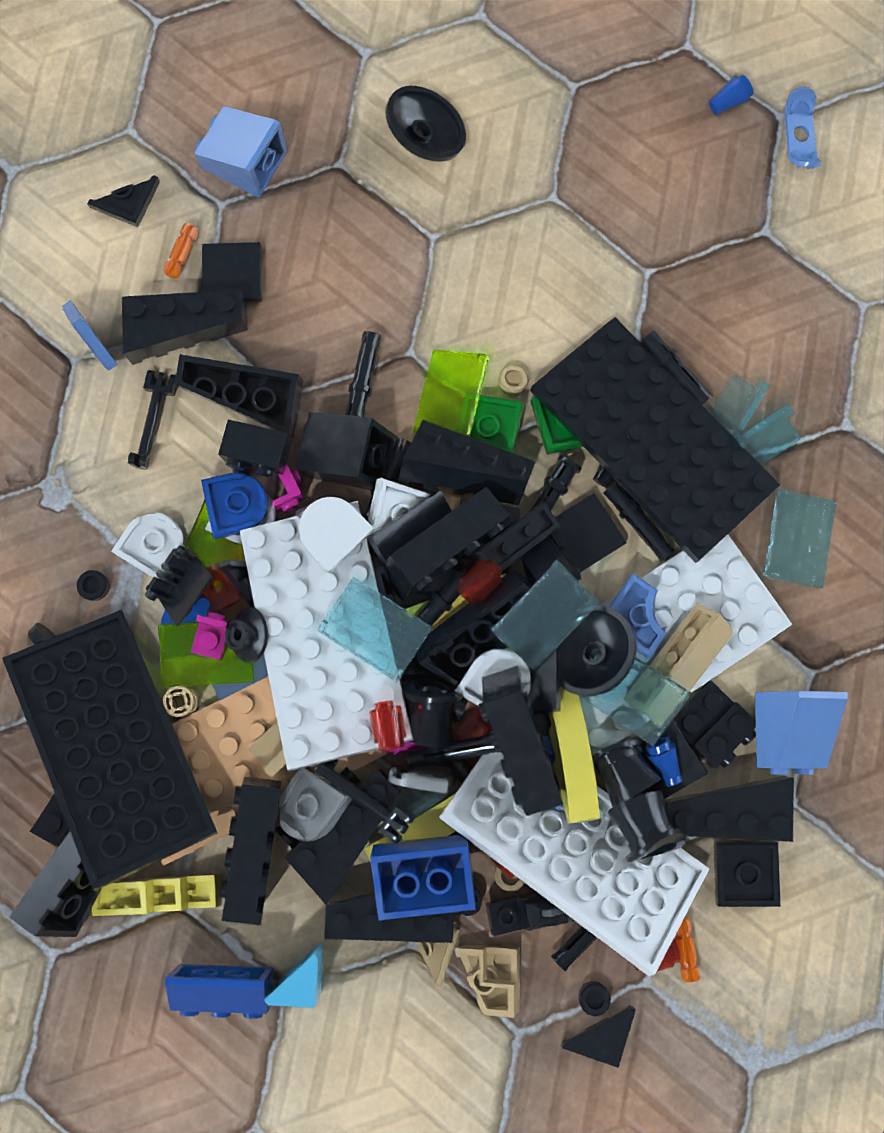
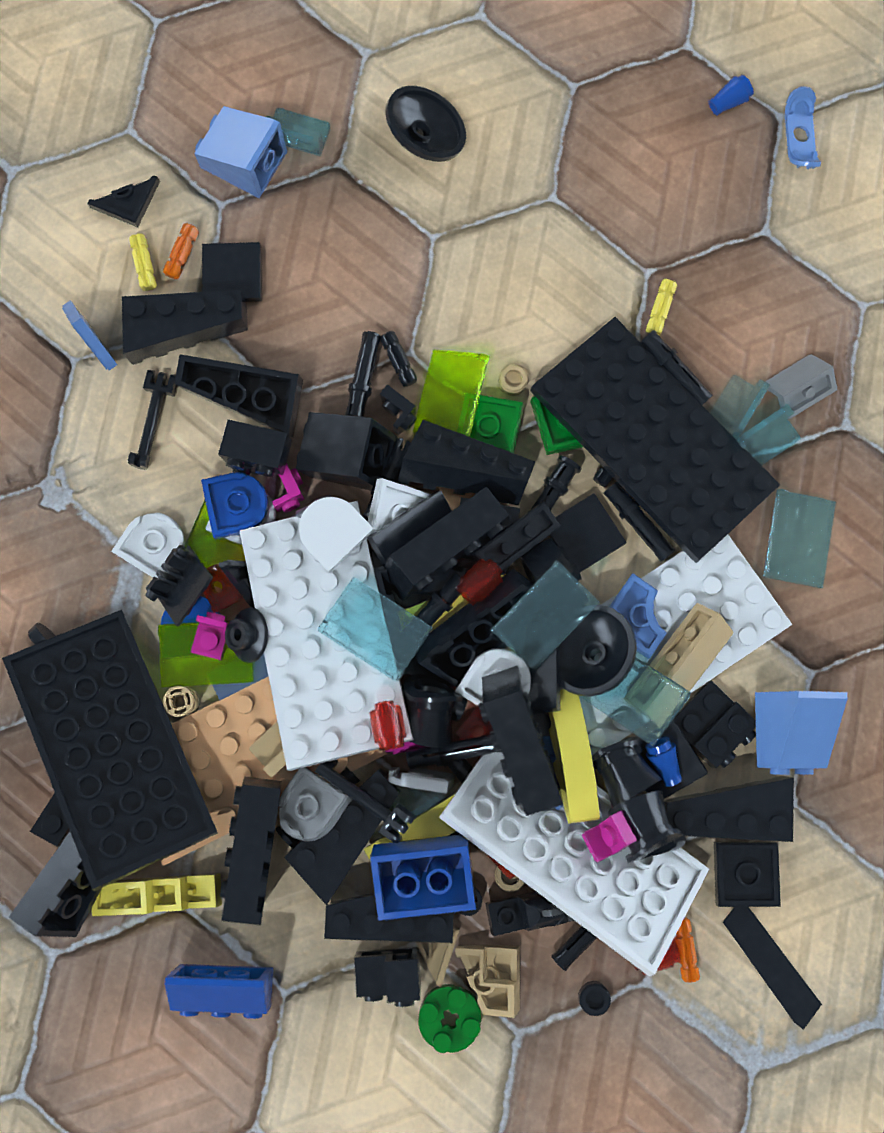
black tile [77,570,110,601] -> none
medium azure slope [264,942,324,1008] -> none
black tile [561,1006,636,1068] -> none
none -> light yellow axle [129,233,157,291]
none -> clear light blue panel [266,108,330,156]
none -> black brick [354,947,421,1007]
none -> black axle [380,331,417,387]
none -> black bracket [380,385,417,435]
none -> green plate [418,984,481,1053]
none -> dark pink bracket [582,811,637,862]
none -> light yellow axle [646,279,677,335]
none -> black sticker [723,907,822,1030]
none -> light grey panel [764,354,838,419]

